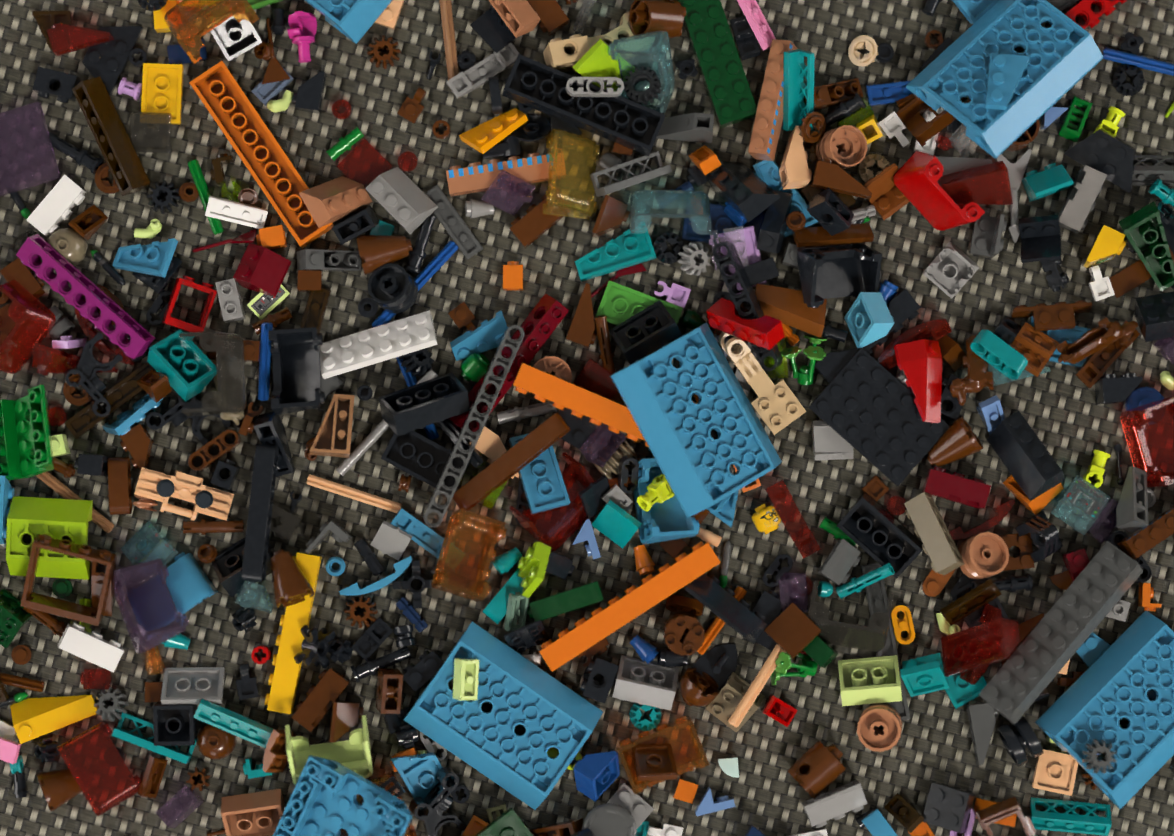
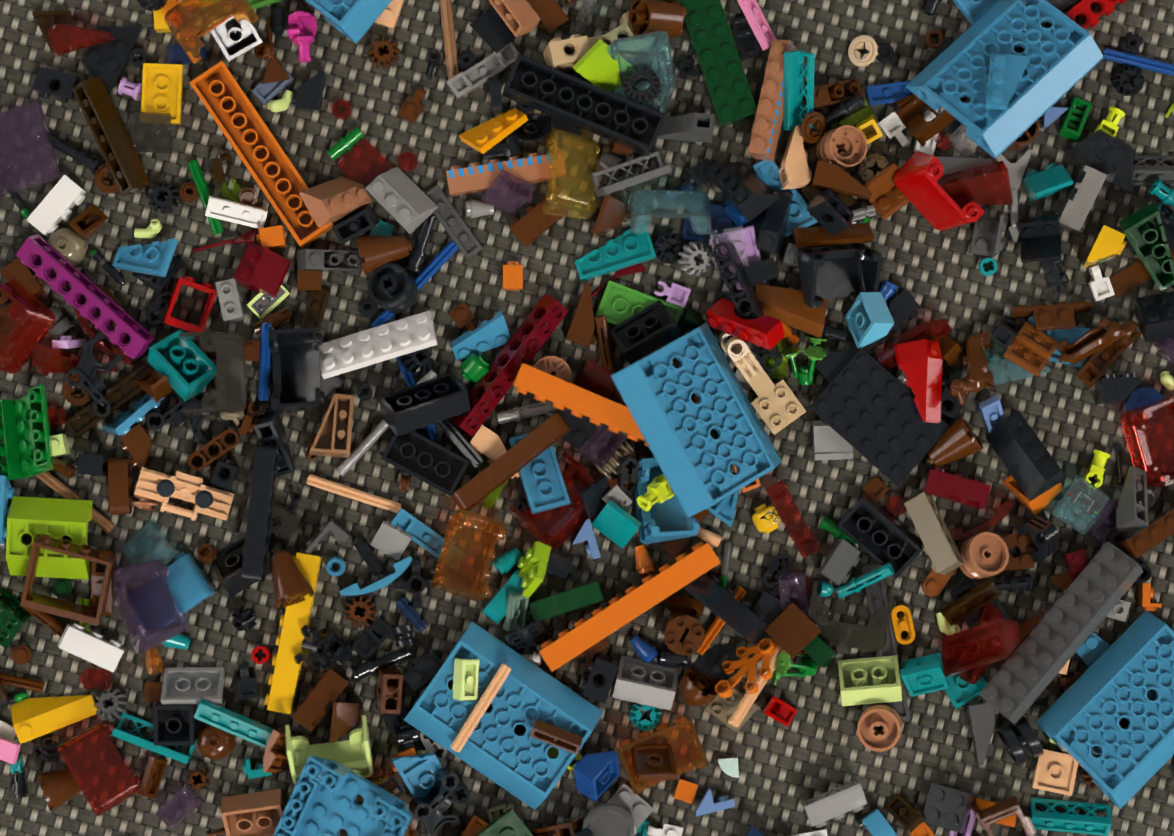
reddish brown pin [183,519,244,535] -> none
clear light blue wing [235,581,274,613] -> none
dark grey beam [423,325,524,527] -> none
reddish brown bush [432,120,450,139] -> none
light grey beam [566,77,624,97] -> none
orange slope [688,145,721,175] -> none
reddish brown plate [786,211,806,231] -> none
reddish brown cylinder [787,740,846,799] -> none
light grey slope [922,242,979,299] -> none
teal beam [970,329,1028,380] -> none
dark grey gear [1082,739,1117,774] -> none
none -> light nougat axle [451,663,511,752]
none -> reddish brown piece [530,718,583,754]
none -> orange plant [715,638,777,698]
none -> teal bush [978,258,997,276]

